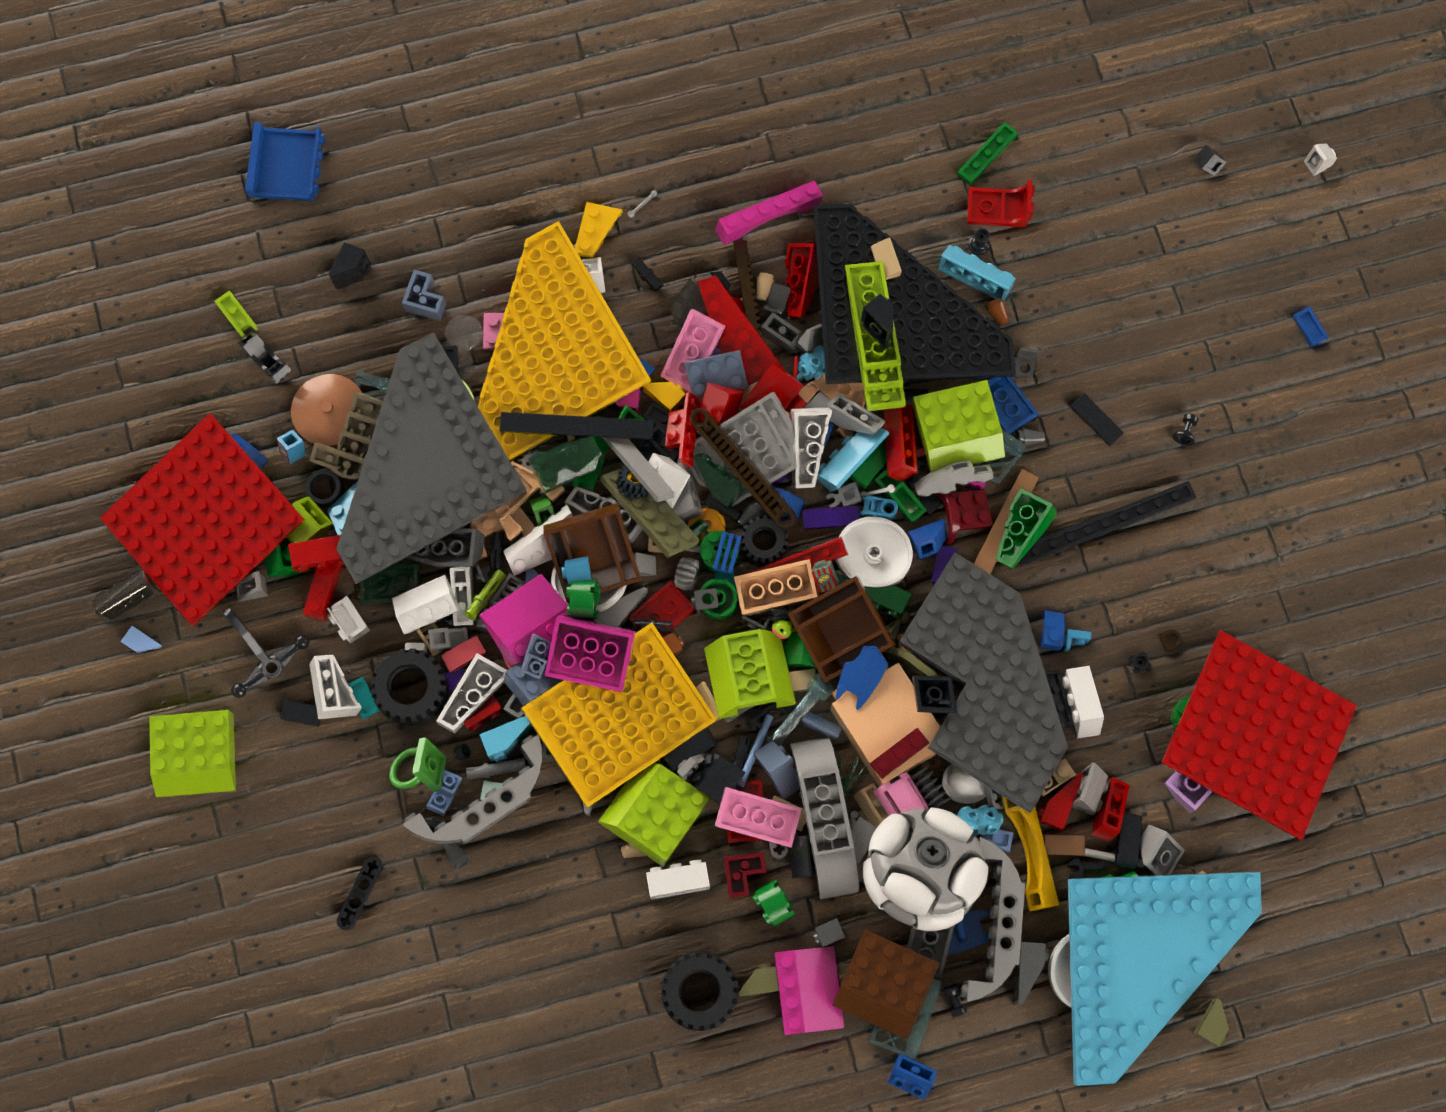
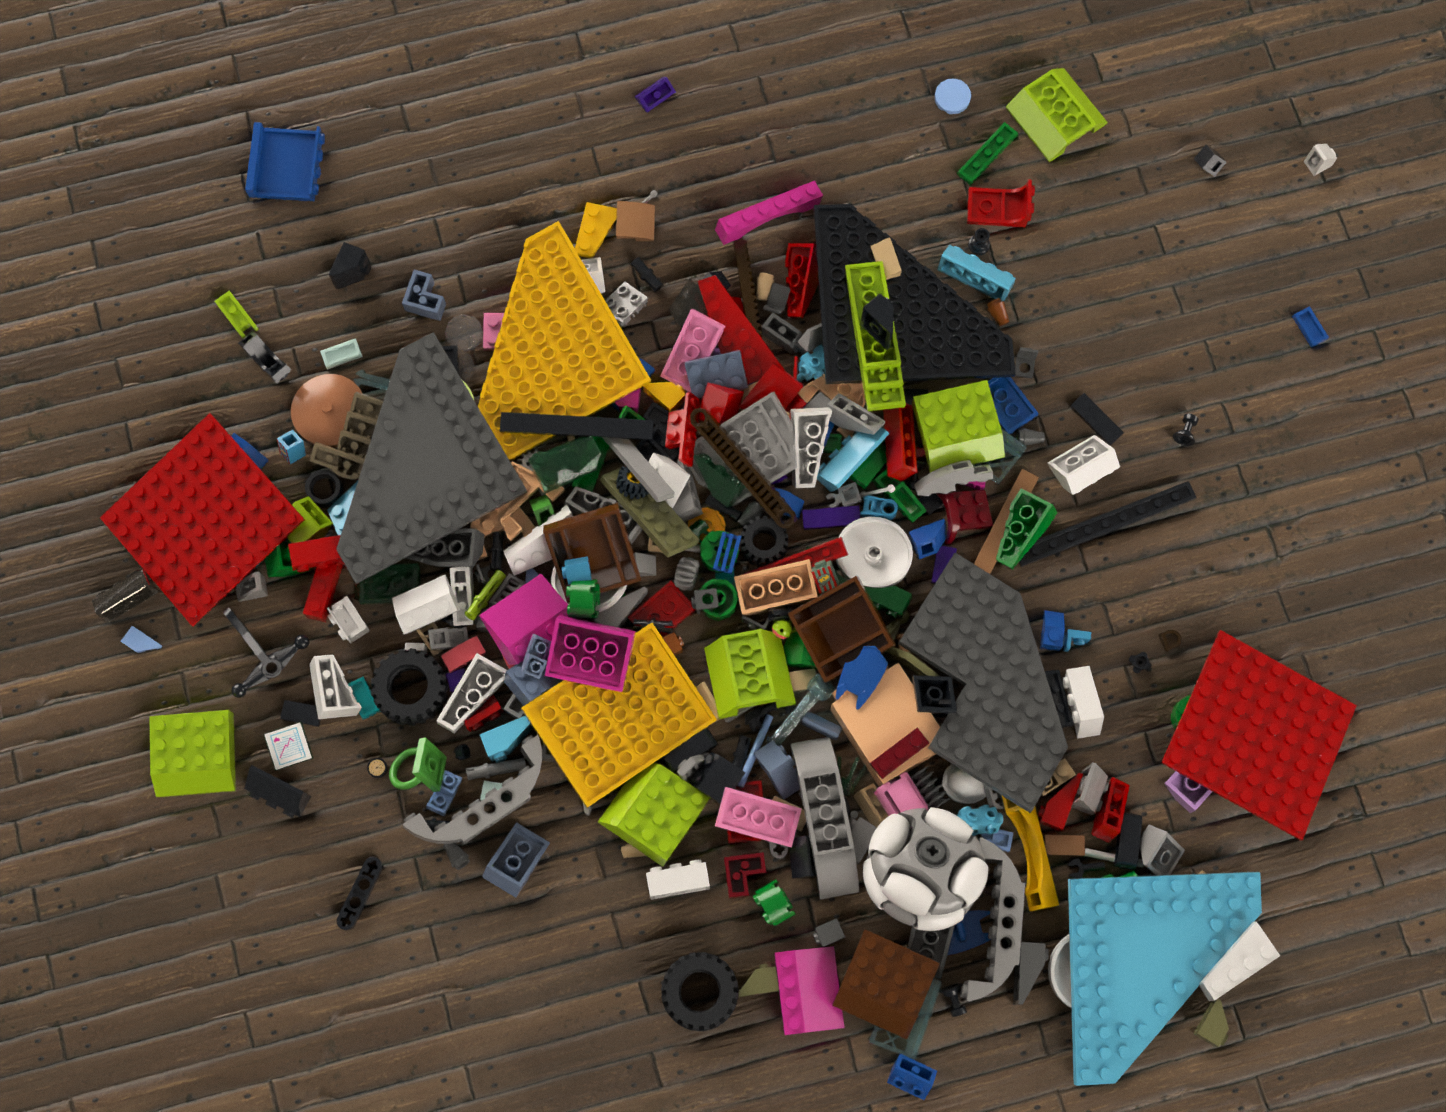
none -> black slope [244,765,312,818]
none -> white tile [263,721,314,771]
none -> light aqua tile [320,338,363,370]
none -> tile [367,758,388,778]
none -> sand blue slope [482,822,550,898]
none -> light grey hinge [605,282,648,327]
none -> medium nougat slope [616,201,655,241]
none -> dark purple slope [635,77,676,112]
none -> green tile [823,434,842,453]
none -> light blue tile [935,79,971,114]
none -> lime slope [1006,68,1108,163]
none -> white slope [1048,435,1120,495]
none -> white wedge [1199,921,1280,1001]

